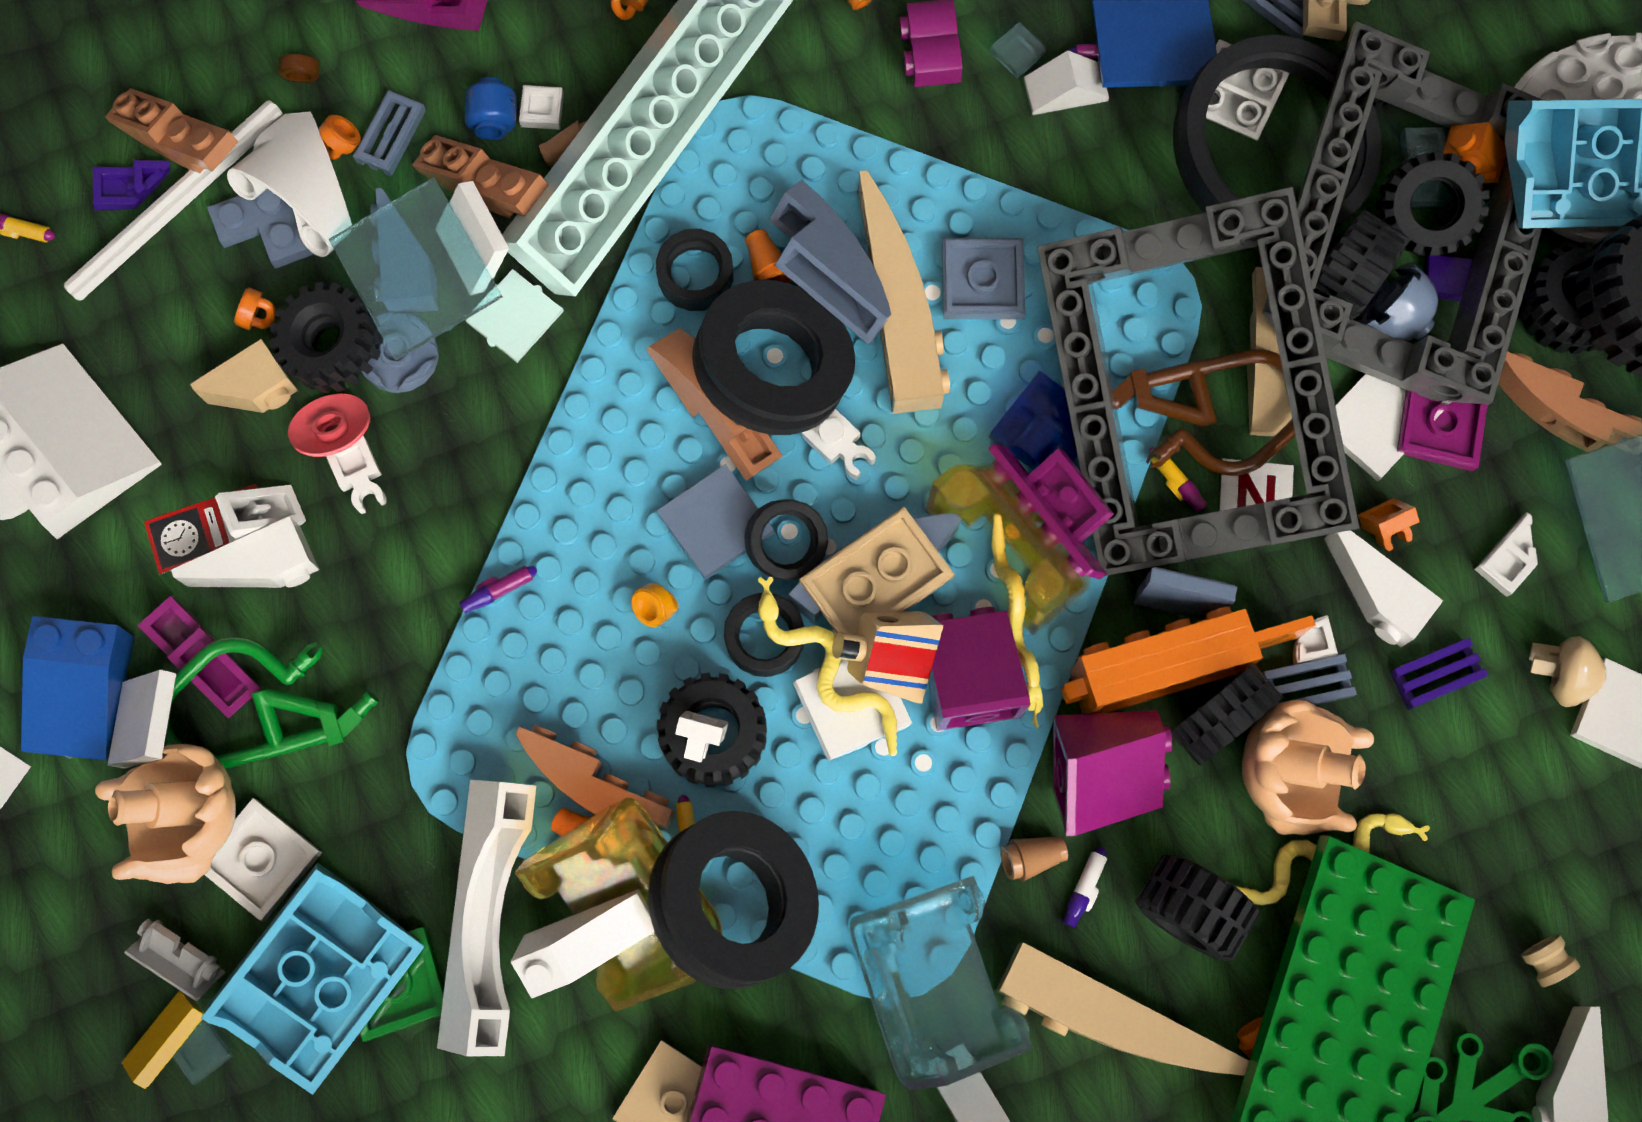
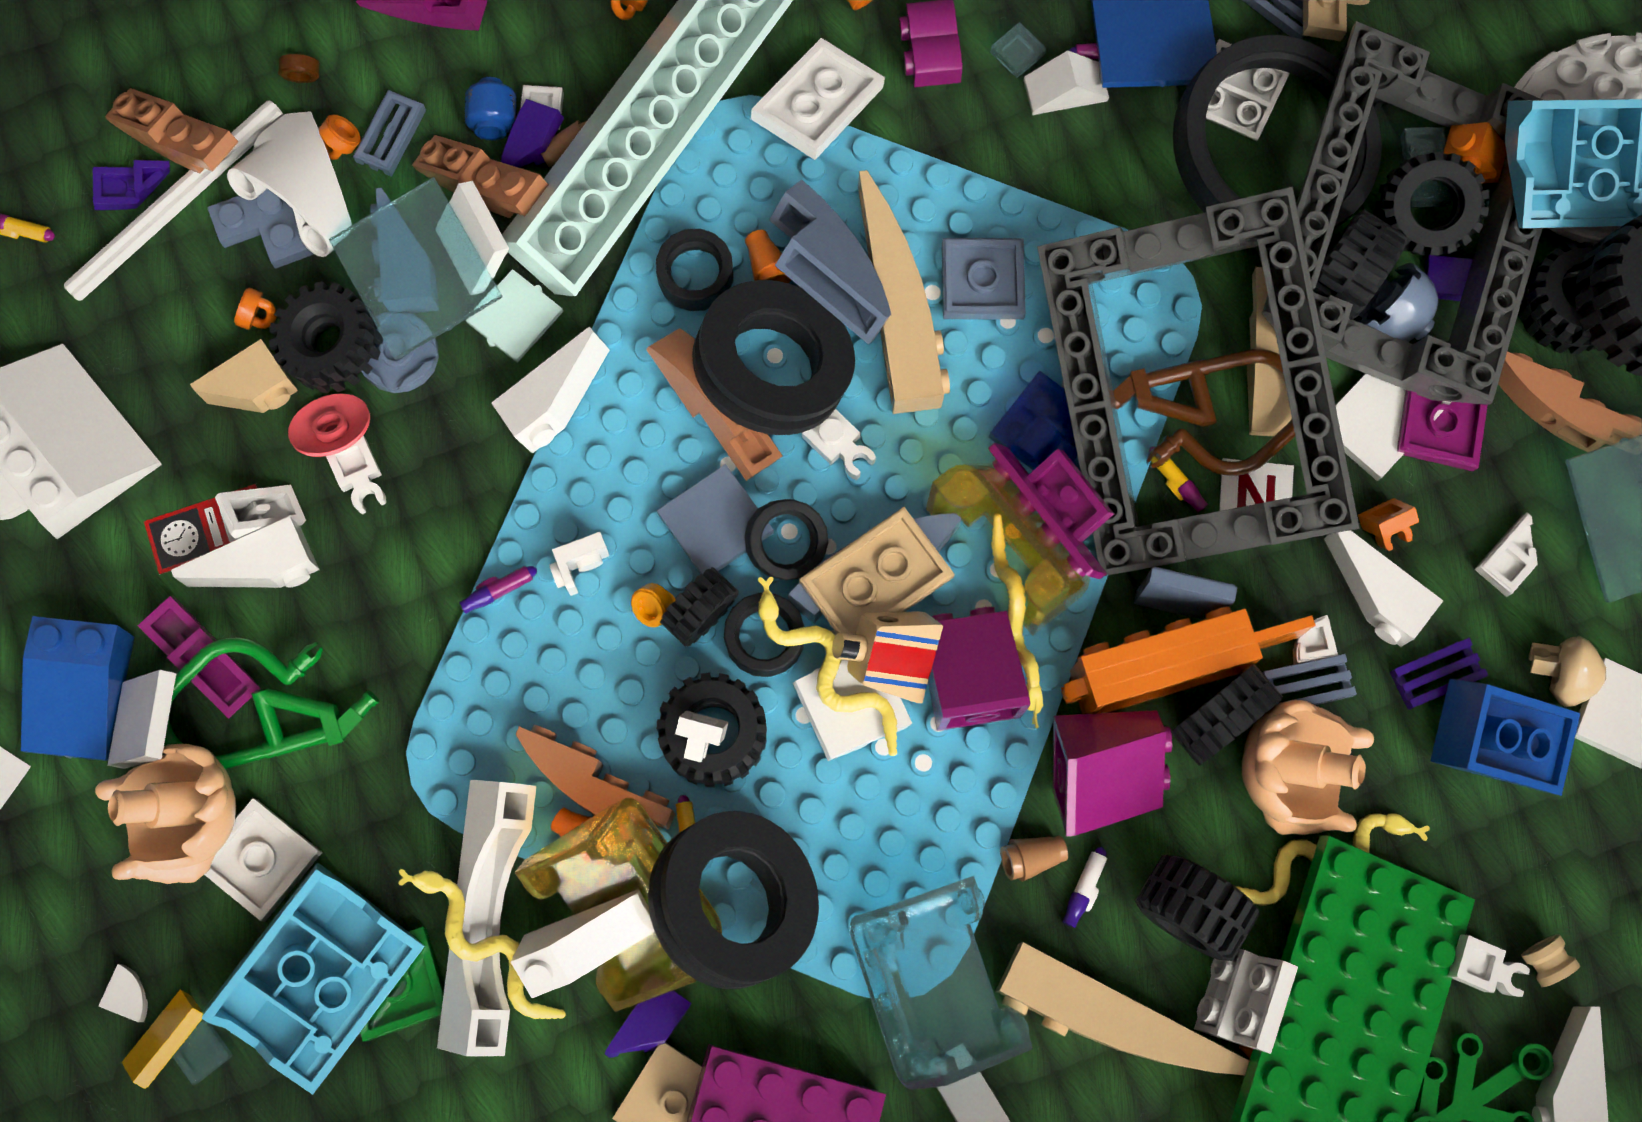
light grey hinge [125,919,225,1002] -> none
none -> white tile [99,964,148,1022]
none -> light yellow animal [398,869,566,1019]
none -> white slope [492,326,610,453]
none -> dark purple slope [501,99,564,168]
none -> white bracket [549,532,610,596]
none -> dark purple slope [604,978,692,1058]
none -> black tyre [660,567,739,647]
none -> white plate [751,38,885,160]
none -> white slope [1194,949,1298,1054]
none -> blue slope [1430,679,1581,796]
none -> white plate [1448,935,1530,997]

